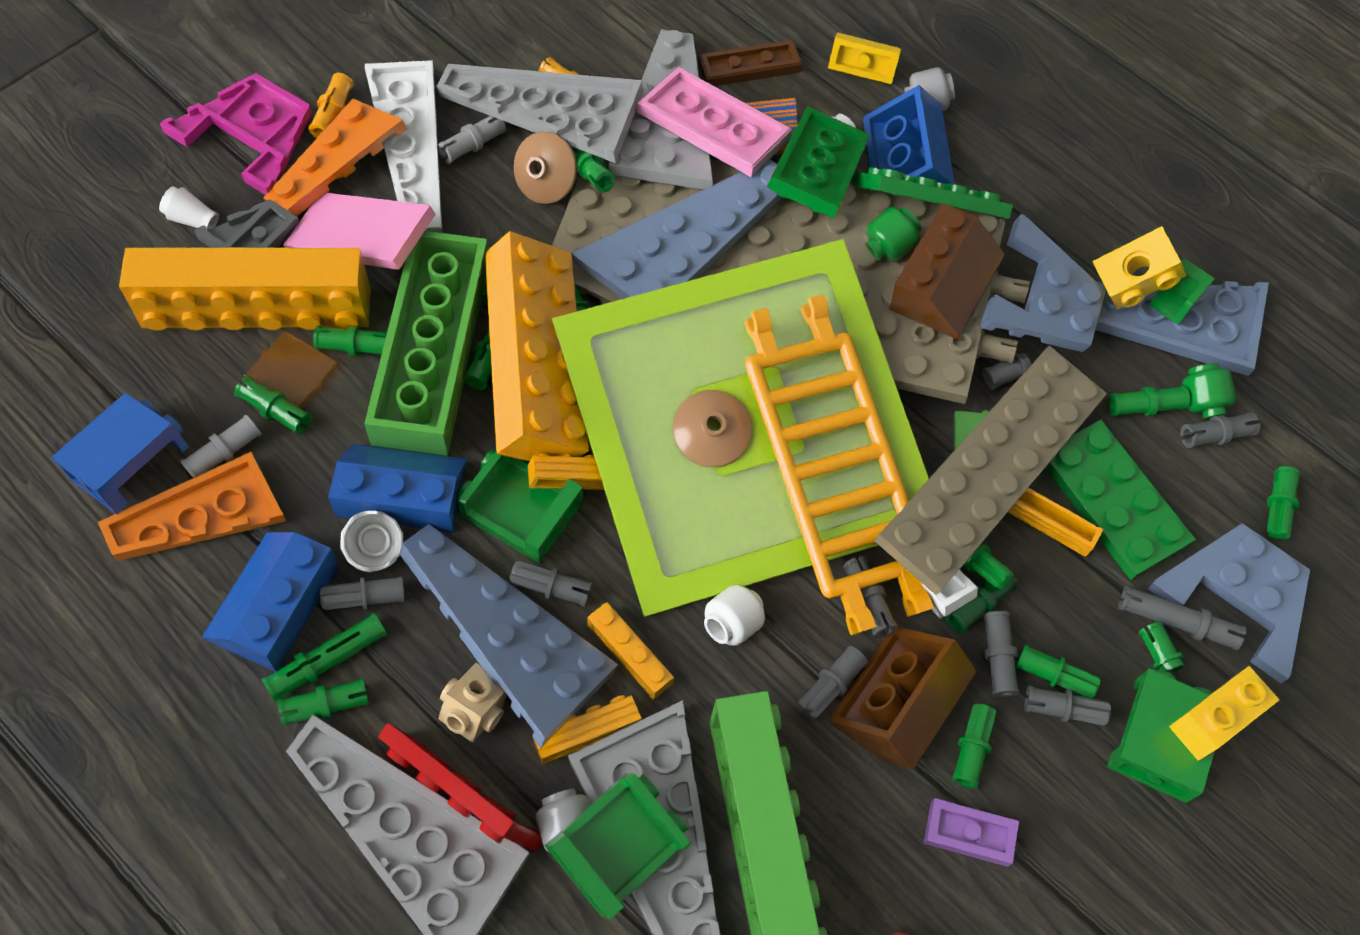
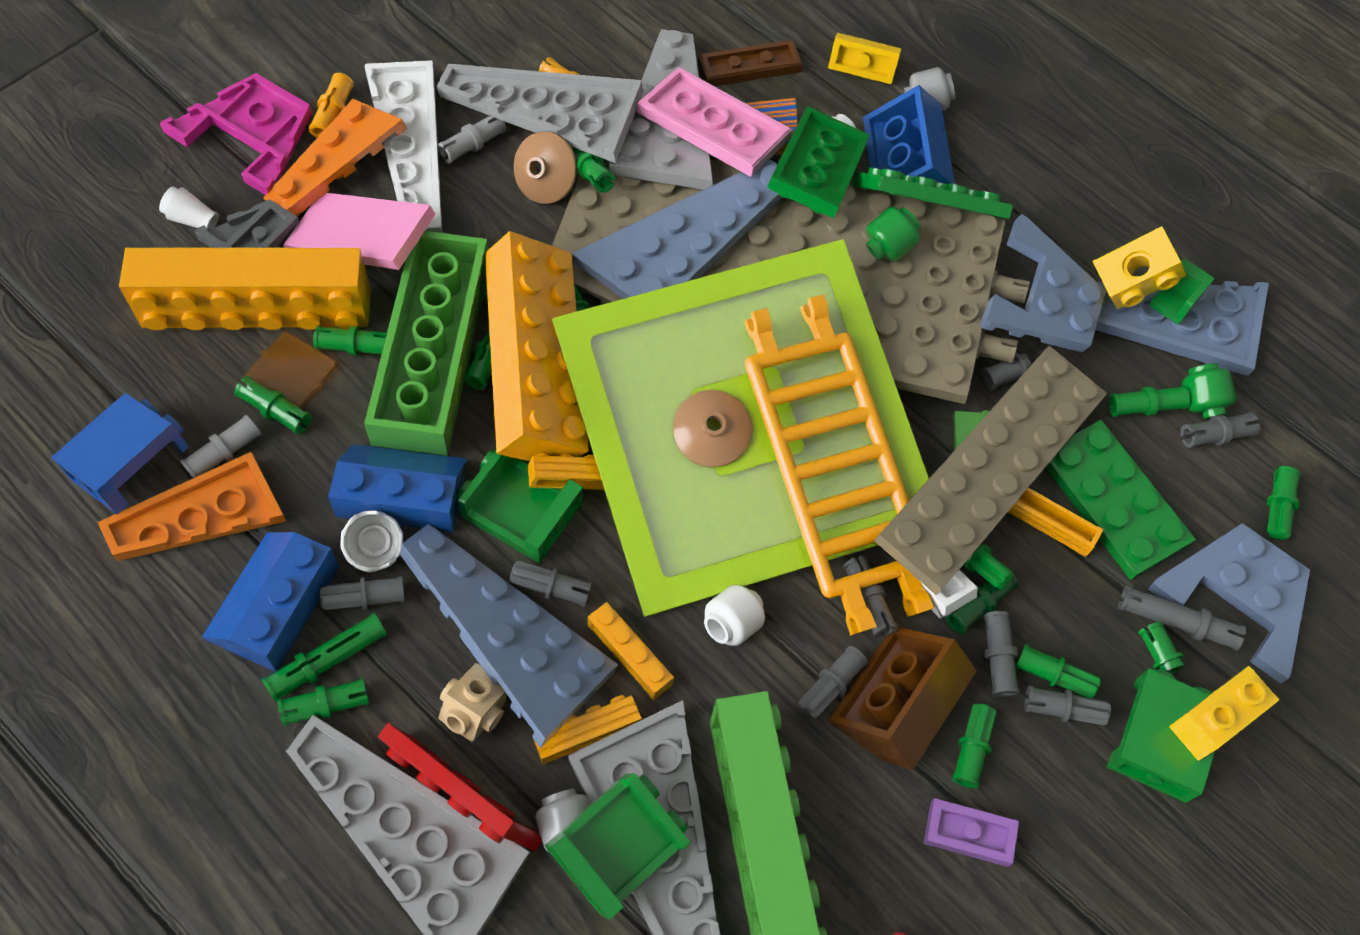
reddish brown slope [890,203,1005,340] -> none

